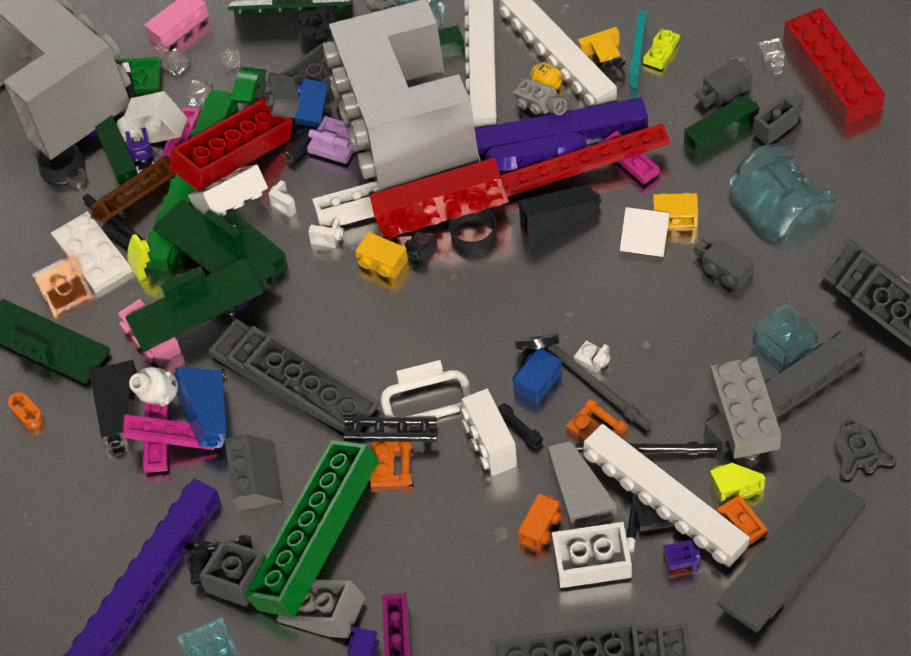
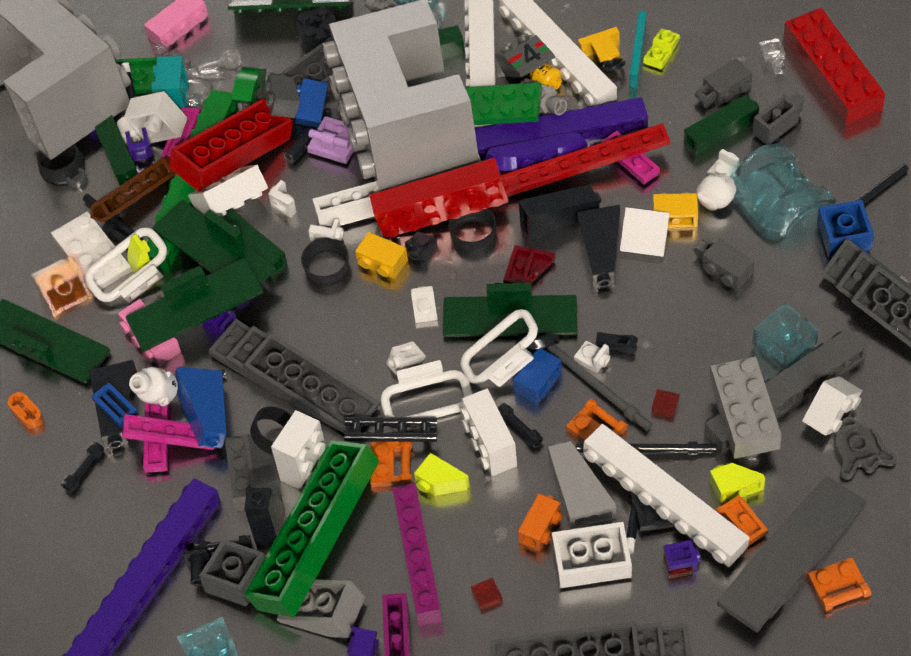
none -> black bar [61,441,105,493]
none -> white bar [85,227,167,304]
none -> blue tile [91,383,139,428]
none -> teal brick [152,56,189,110]
none -> clear piece [186,60,223,78]
none -> dark purple window [202,310,236,337]
none -> black slope [244,487,285,549]
none -> black tyre [250,406,292,455]
none -> white brick [271,410,326,491]
none -> black tyre [301,238,349,285]
none -> white bracket [386,341,426,376]
none -> magenta brick [392,483,442,626]
none -> white bracket [411,286,437,323]
none -> neon yellow slope [414,453,470,496]
none -> dark green bracket [443,282,577,337]
none -> white bar [460,309,538,387]
none -> green plate [465,82,543,125]
none -> clear red tile [471,577,503,610]
none -> dark grey slope [494,33,556,77]
none -> dark red wing [503,245,556,284]
none -> black slope [577,205,620,288]
none -> black bar [595,332,638,354]
none -> clear red tile [651,389,680,417]
none -> white hair [696,174,737,211]
none -> white bracket [706,149,739,178]
none -> white brick [802,376,863,436]
none -> orange plate [807,557,871,612]
none -> blue brick [817,200,874,258]
none -> black bar [855,163,909,204]

